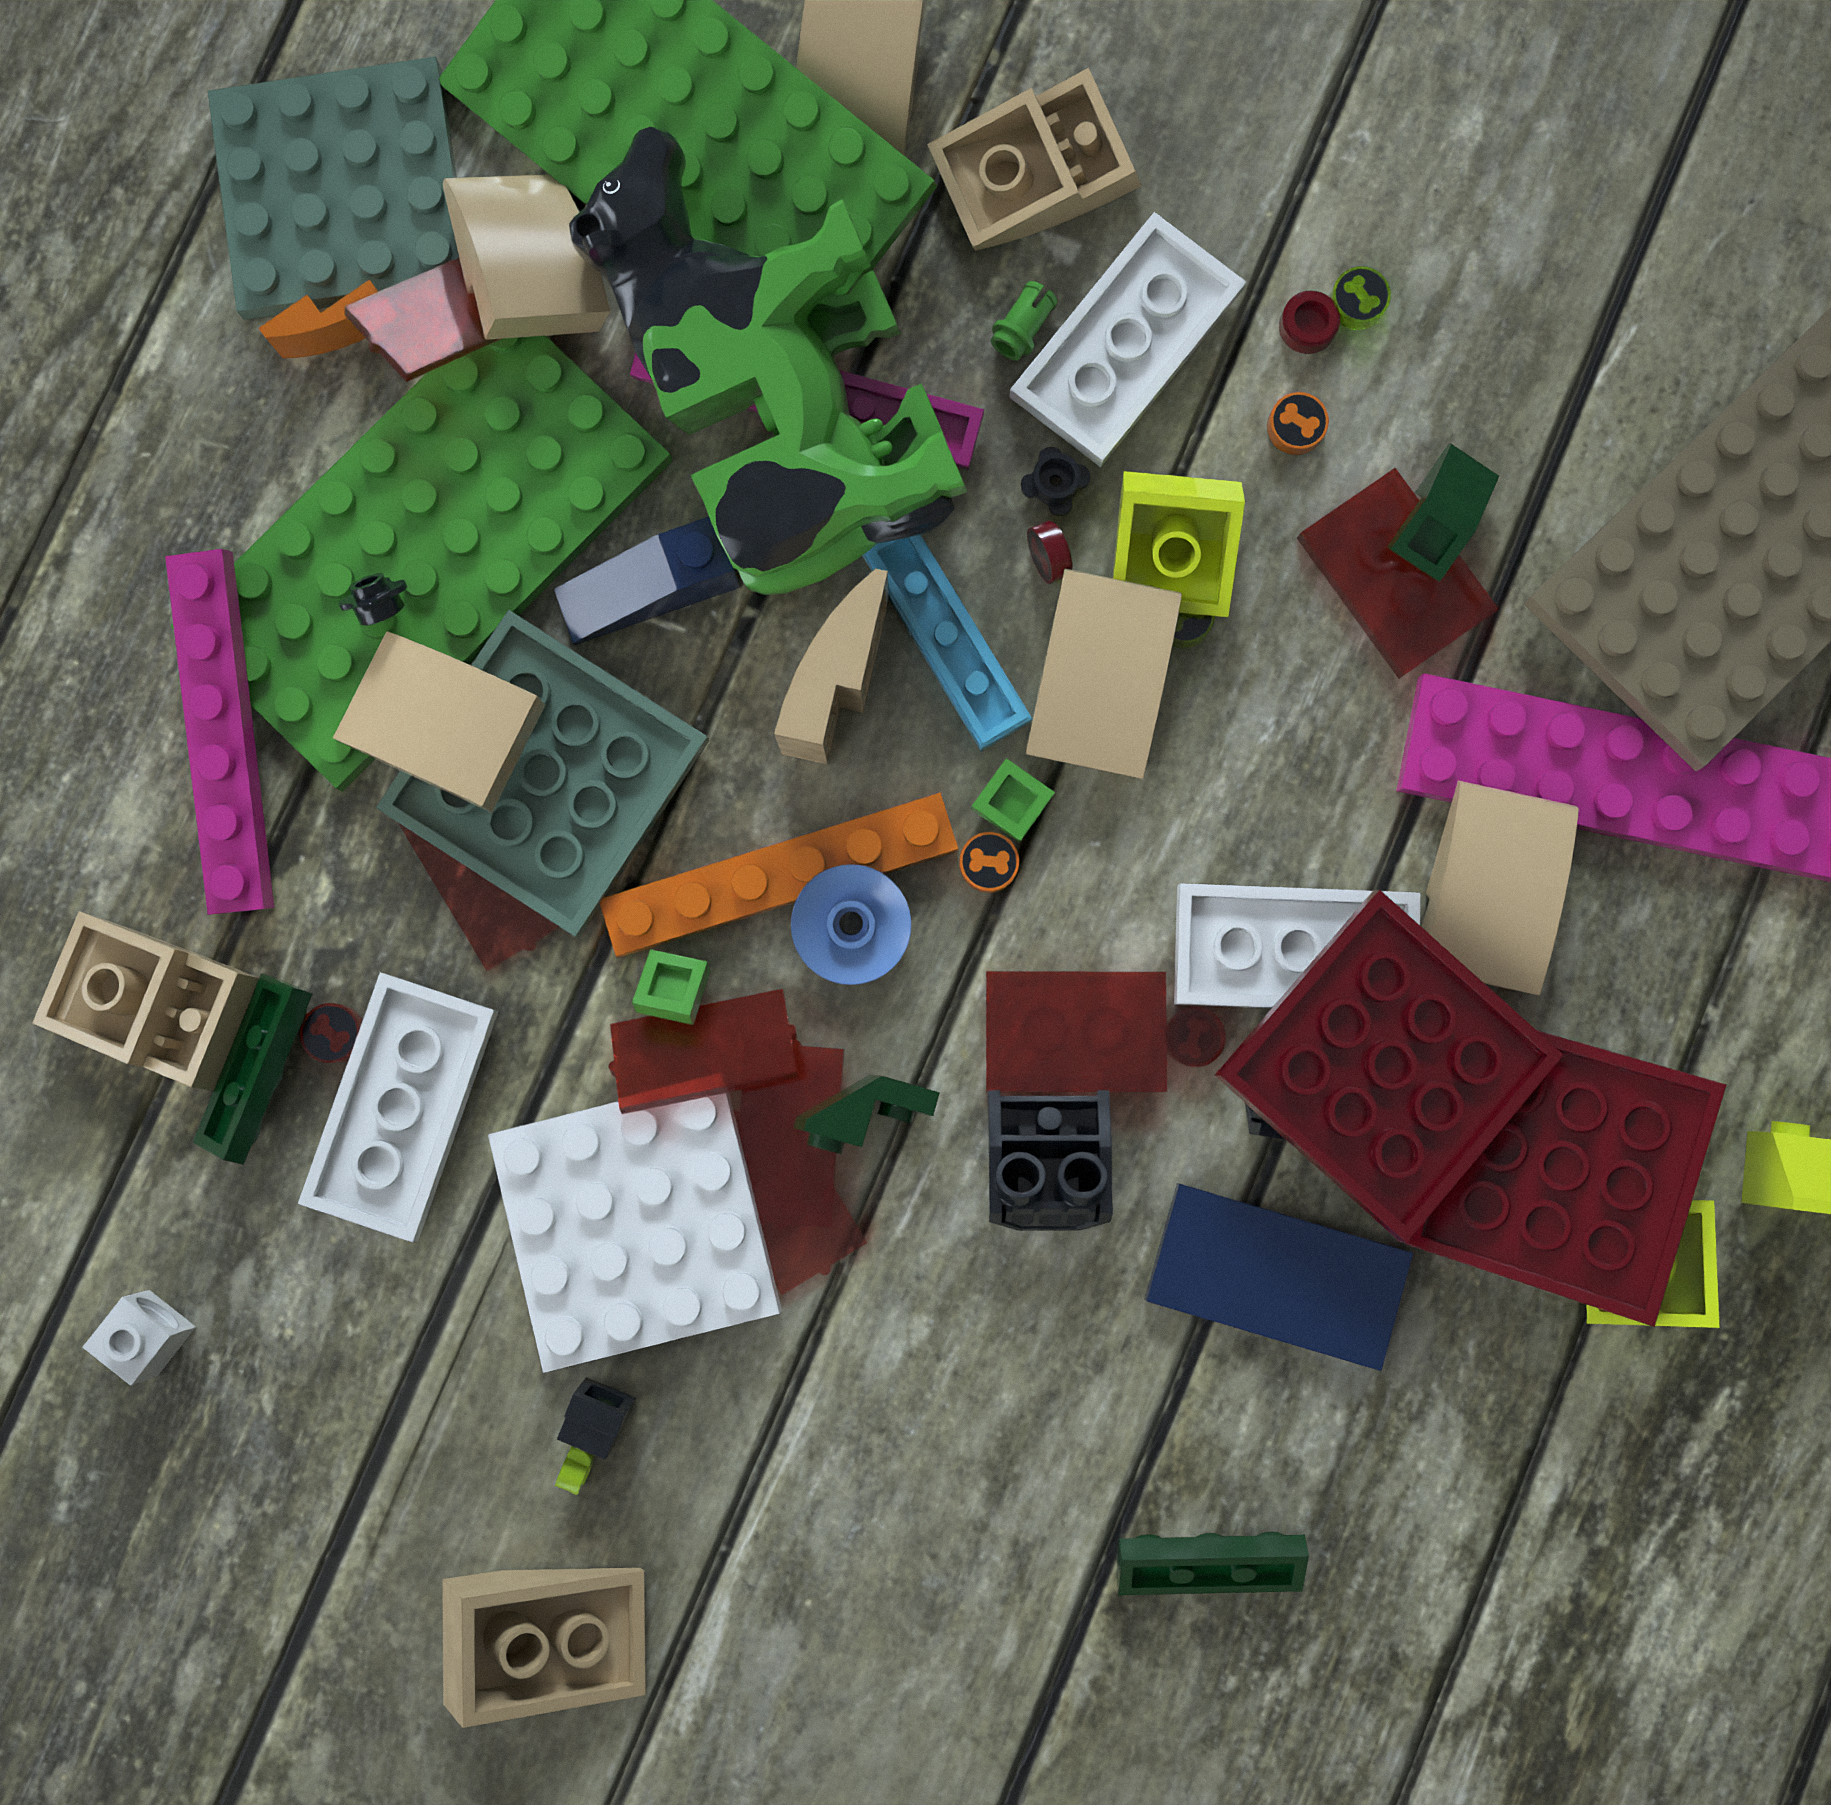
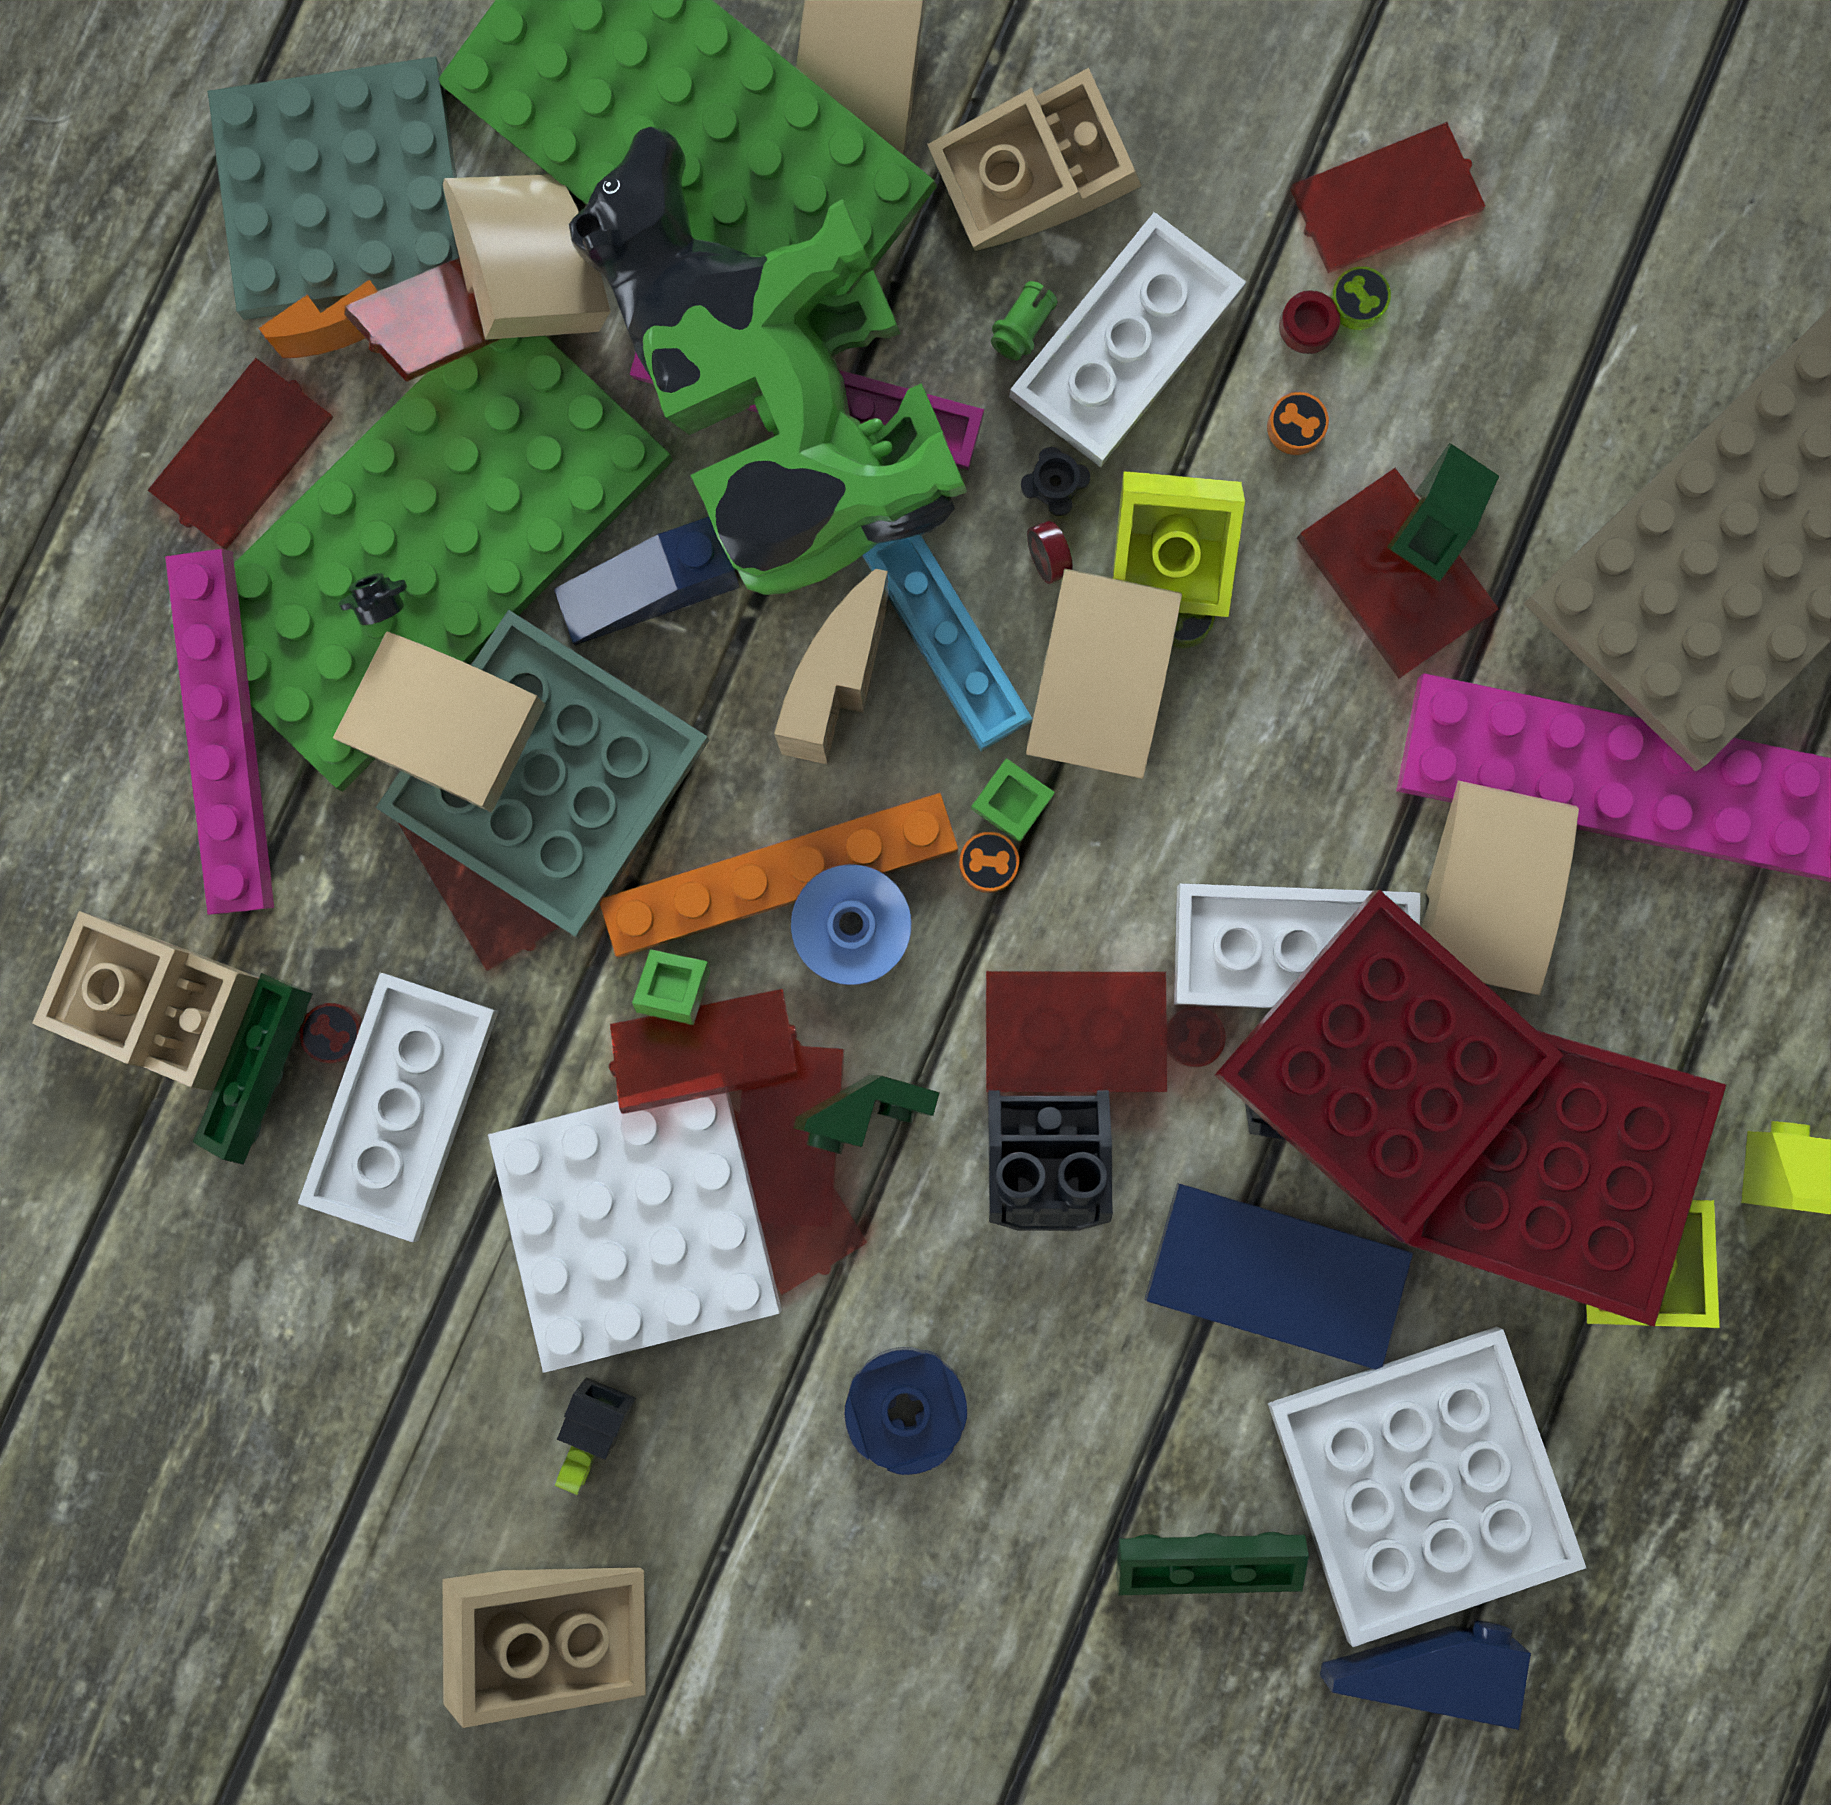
white brick [83,1290,196,1386] -> none
none -> clear red piece [147,357,334,550]
none -> dark blue plate [844,1347,967,1475]
none -> white plate [1268,1326,1586,1647]
none -> clear red piece [1290,122,1486,273]
none -> dark blue slope [1320,1621,1531,1730]

